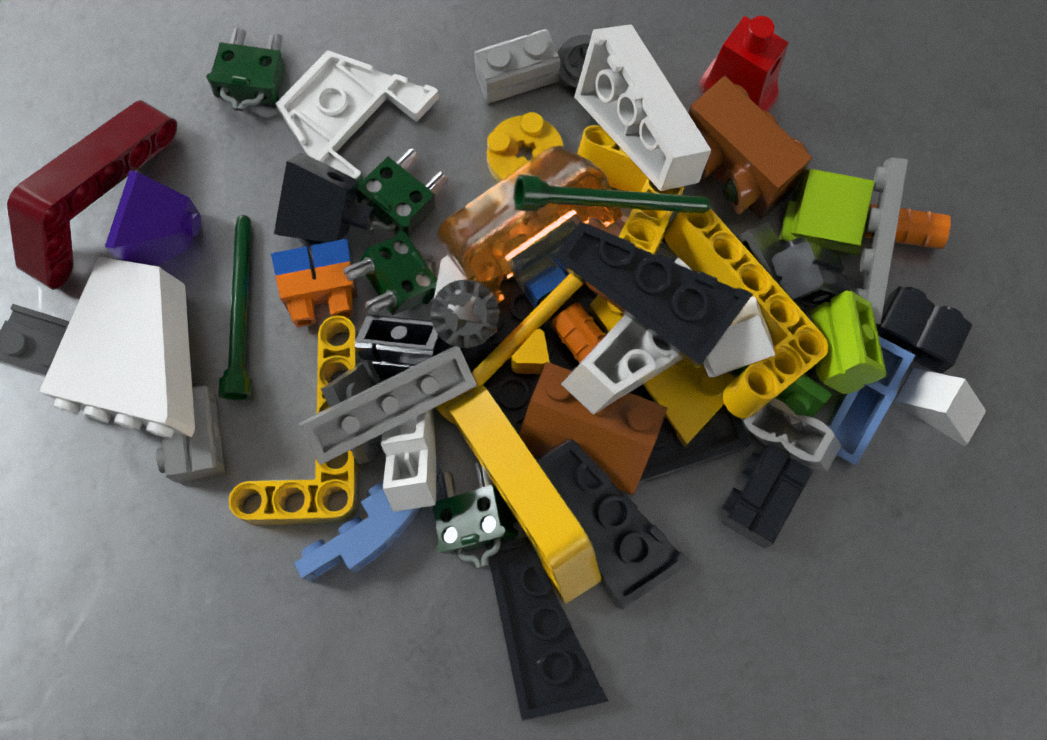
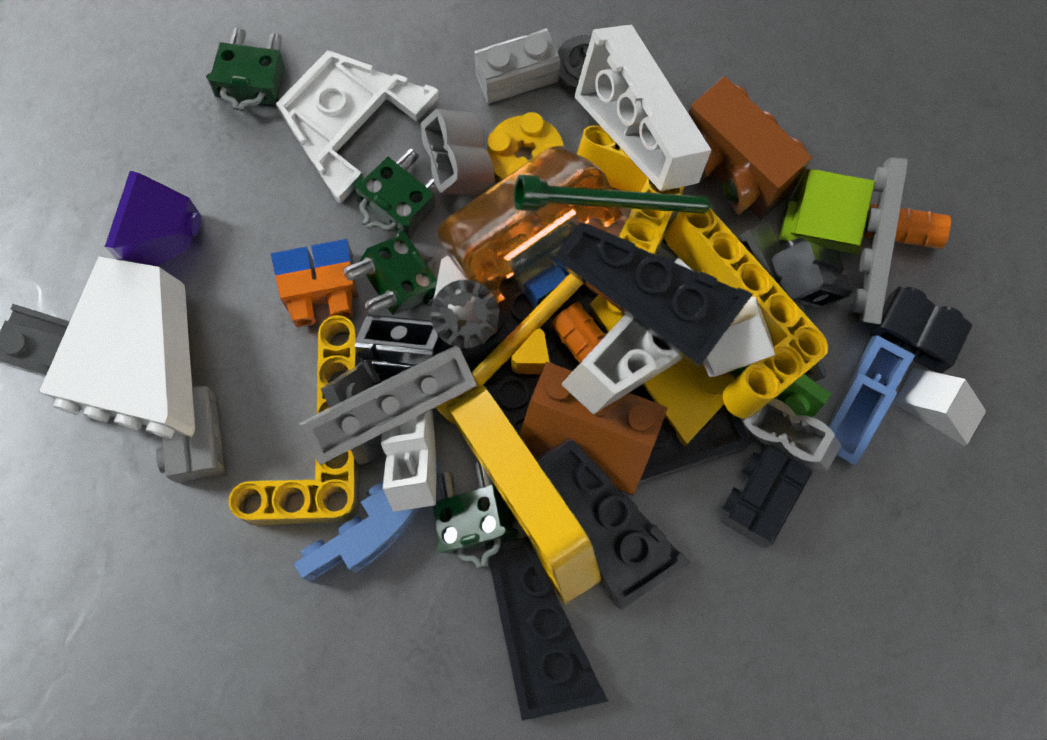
dark red beam [7,100,178,290] -> none
dark green piece [218,215,253,401] -> none
black torso [274,153,375,242] -> none
red piece [699,15,789,112] -> none
lime brick [810,291,887,394] -> none
none -> light grey brick [421,108,494,195]

